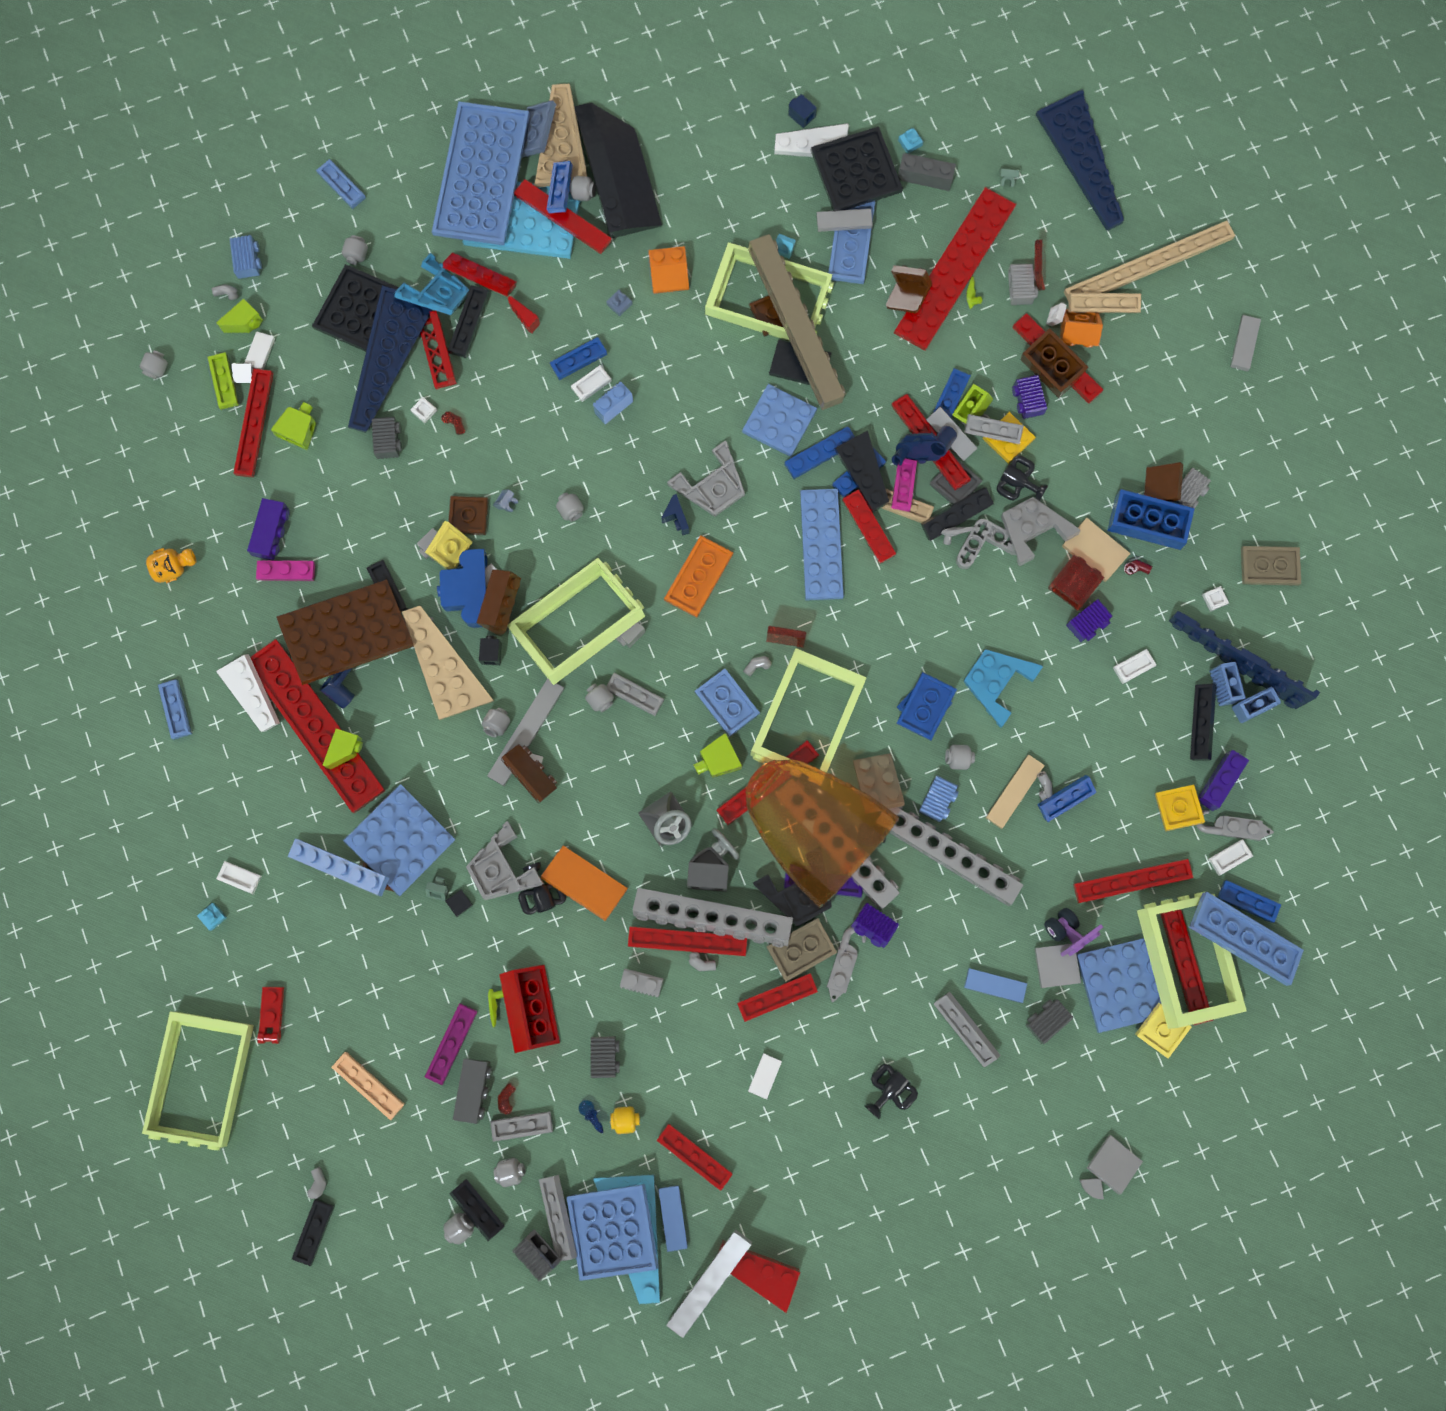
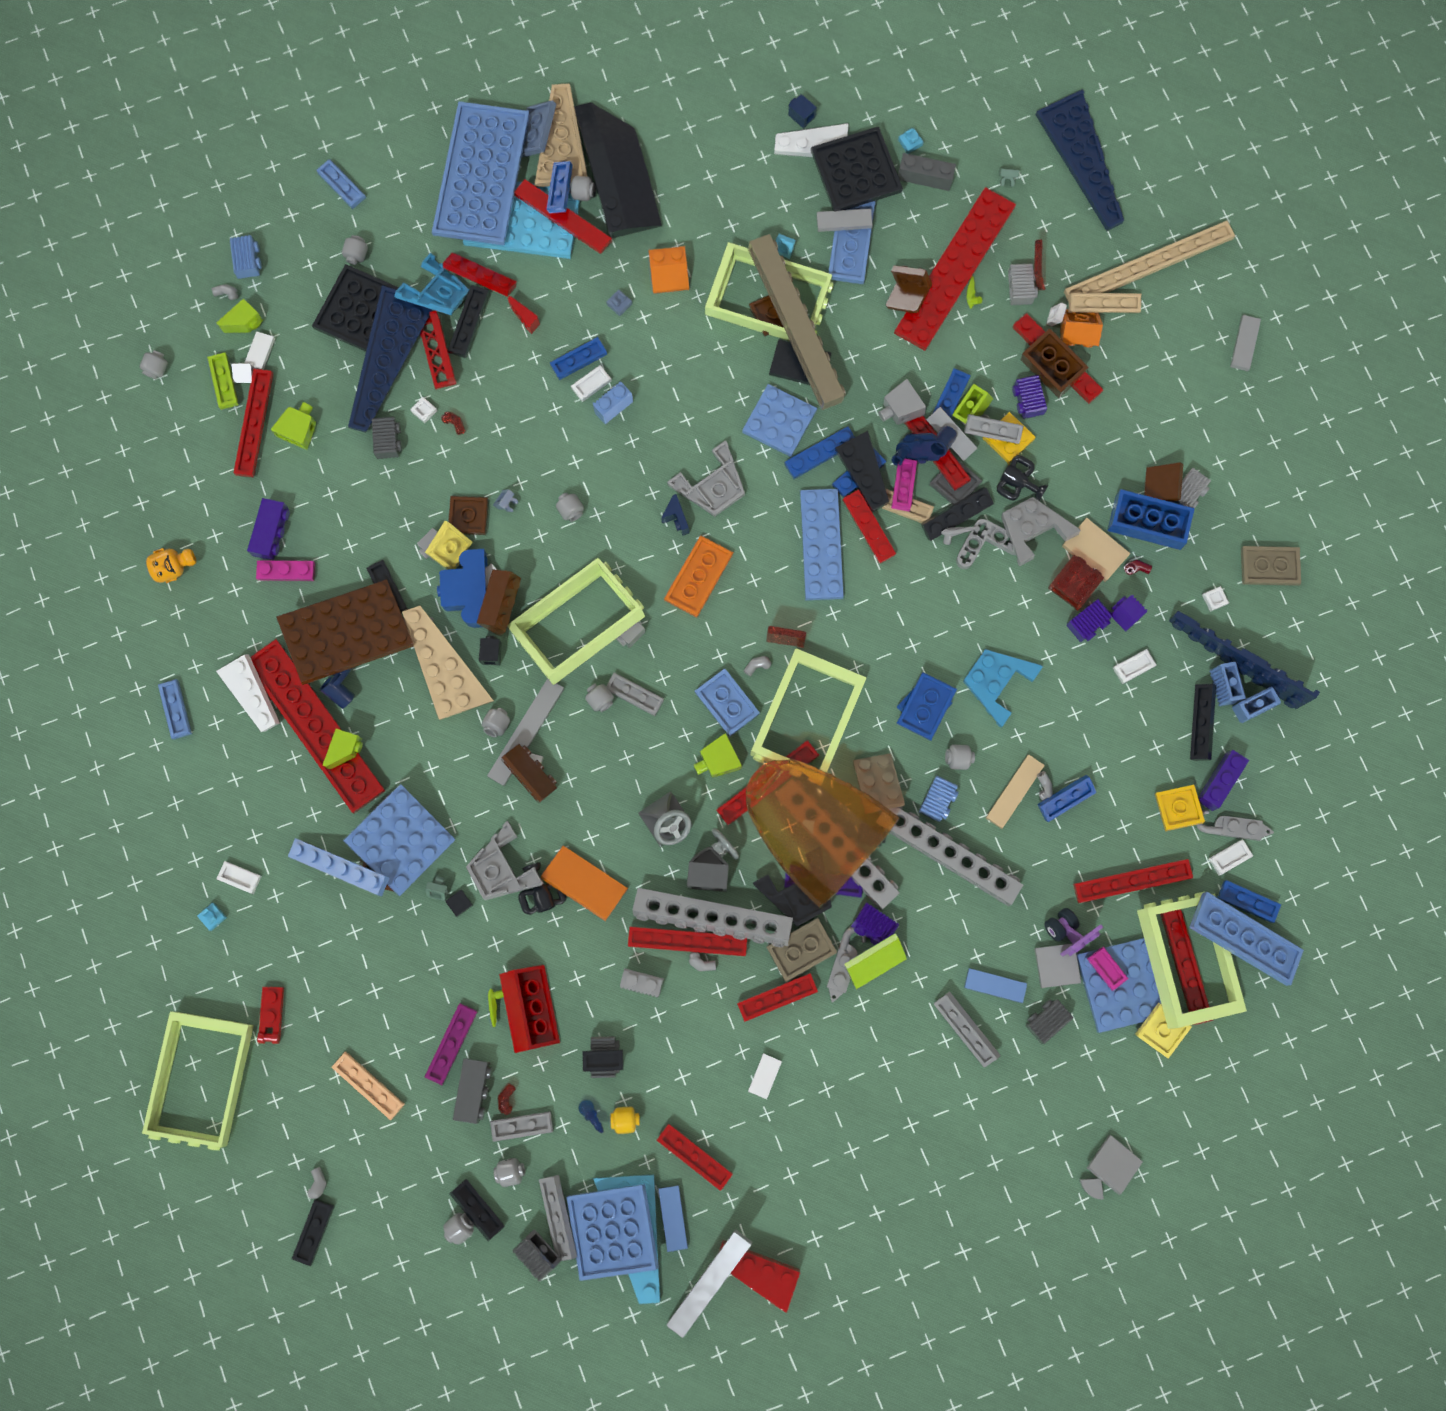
black piece [864,1064,918,1120] -> none
none -> black tile [582,1050,624,1072]
none -> lime tile [844,934,907,990]
none -> light grey torso [878,379,926,425]
none -> dark pink tile [1087,947,1129,991]
none -> dark purple brick [1112,595,1147,632]

